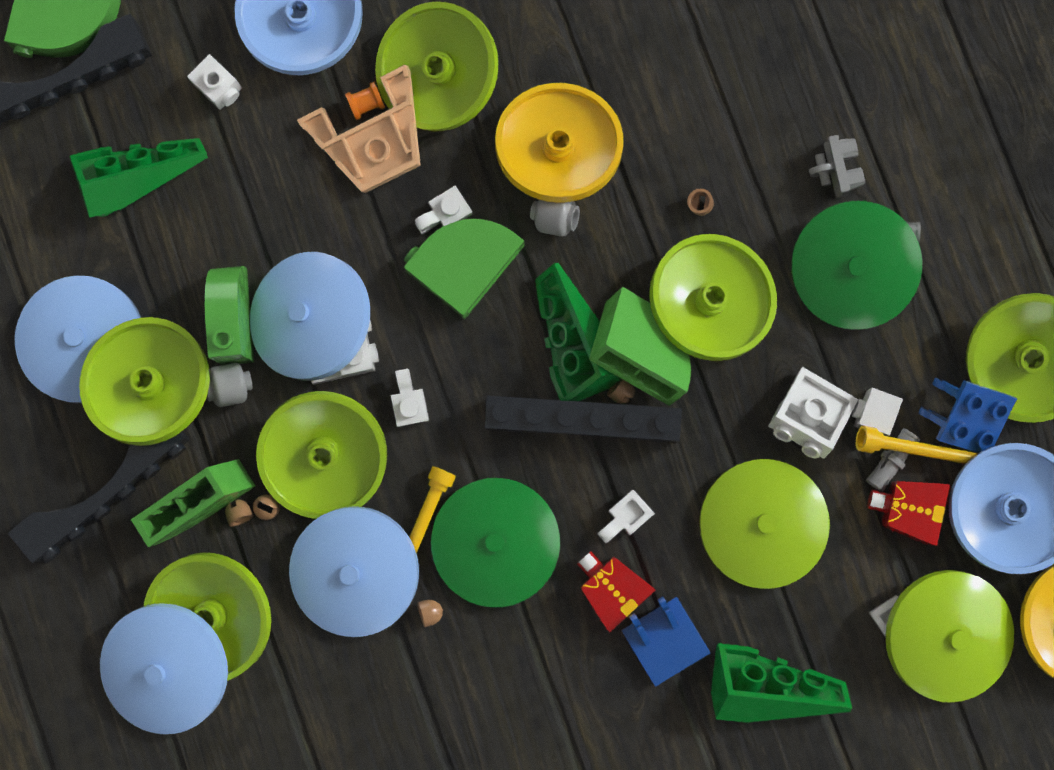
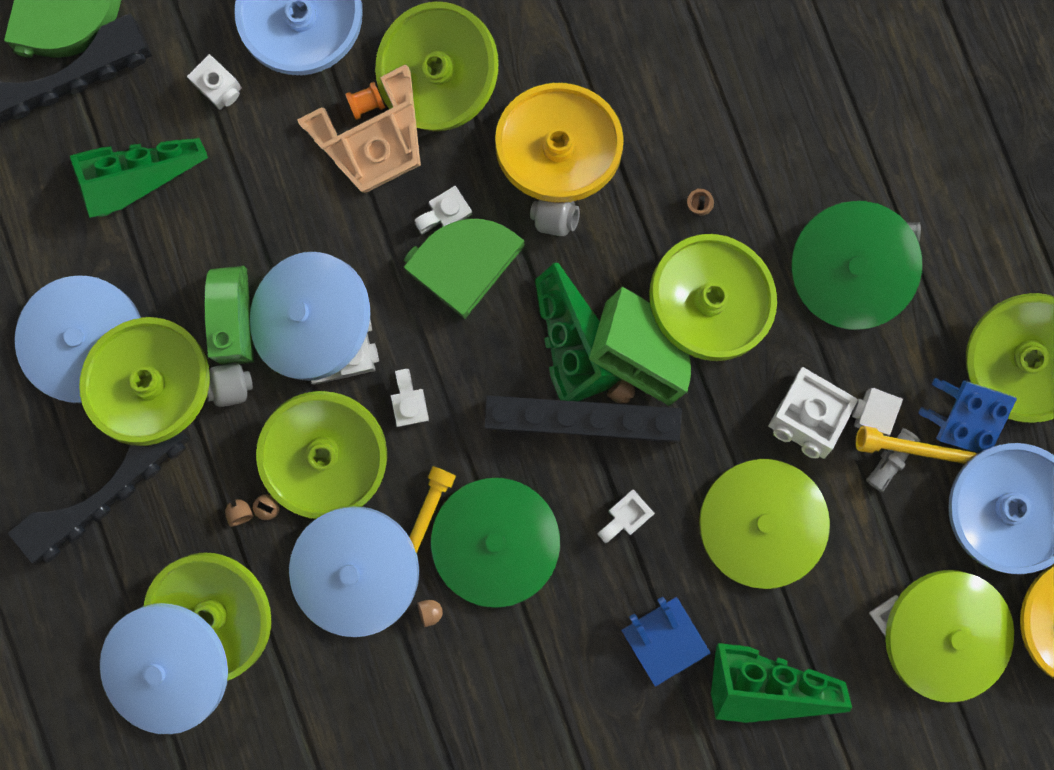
bright green brick [131,459,255,547] -> none
red torso [577,551,656,632] -> none
light grey hips [809,135,865,199] -> none
red torso [867,481,950,546] -> none

